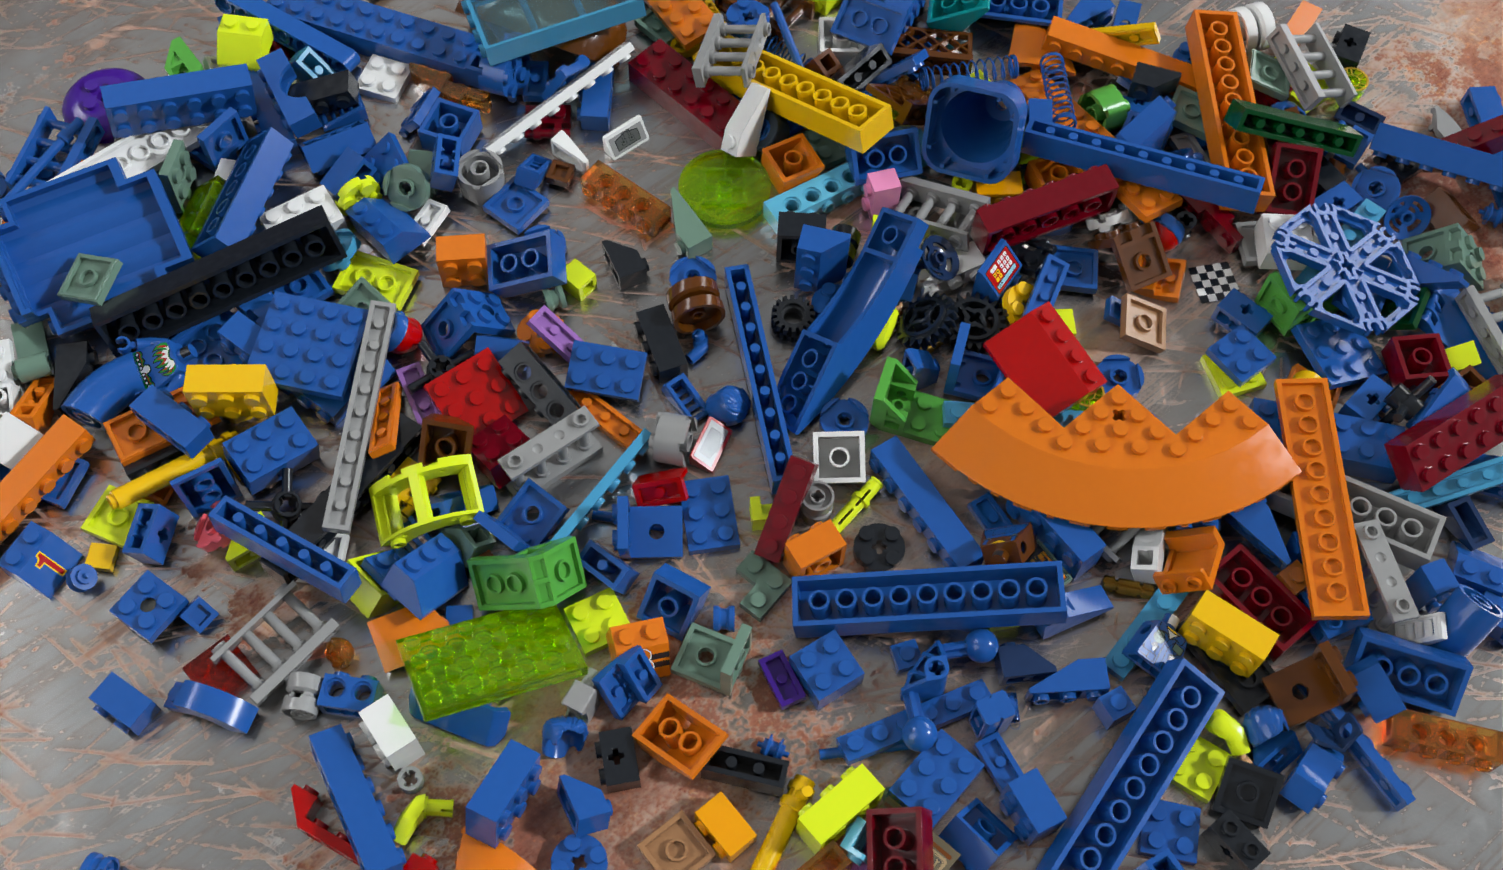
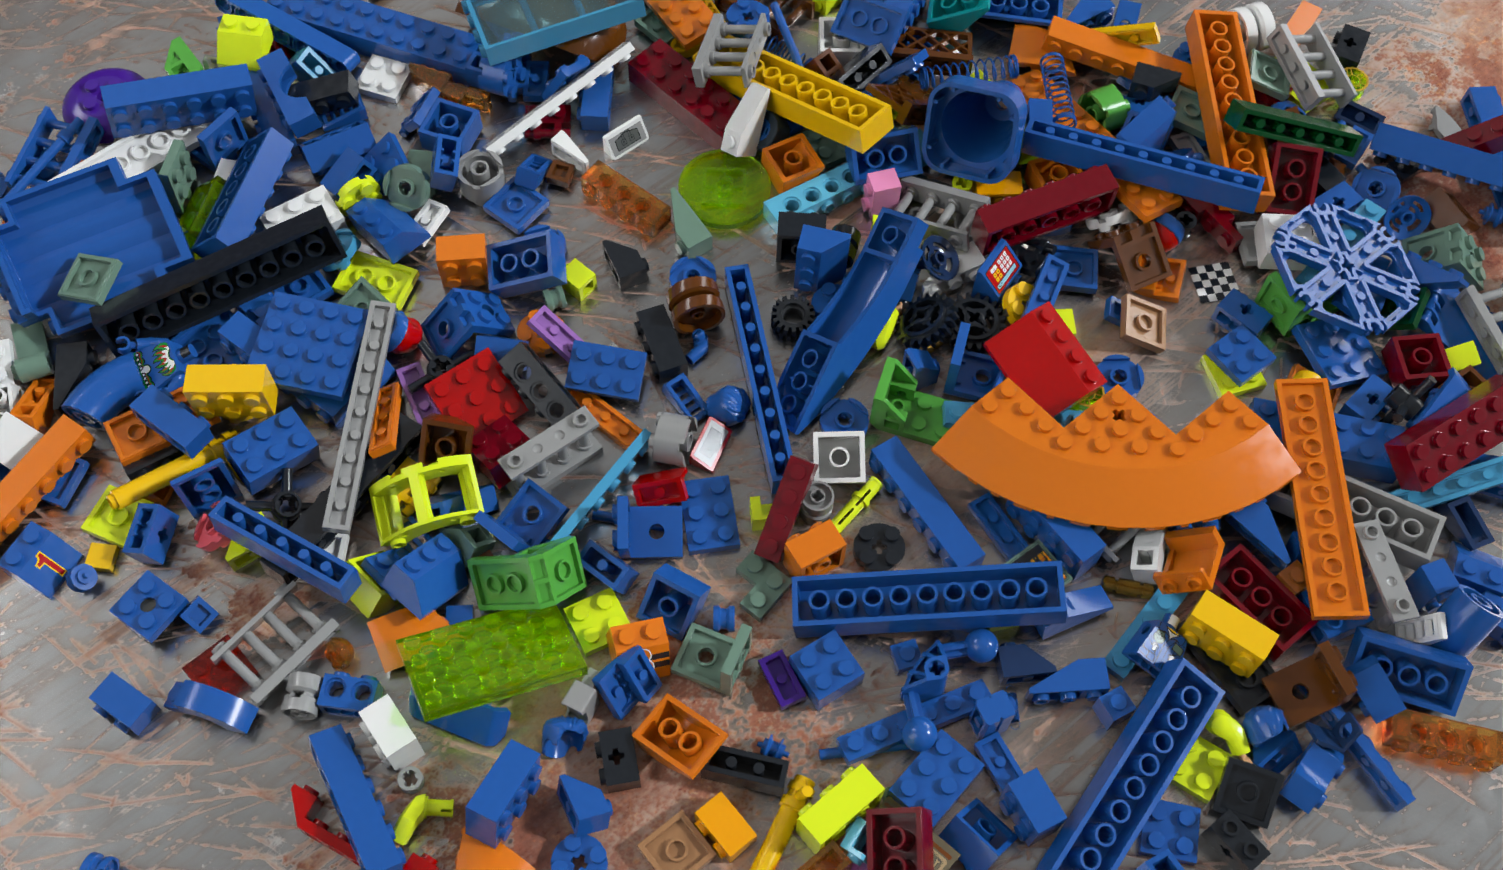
reddish brown torso [980,522,1038,565] -> none

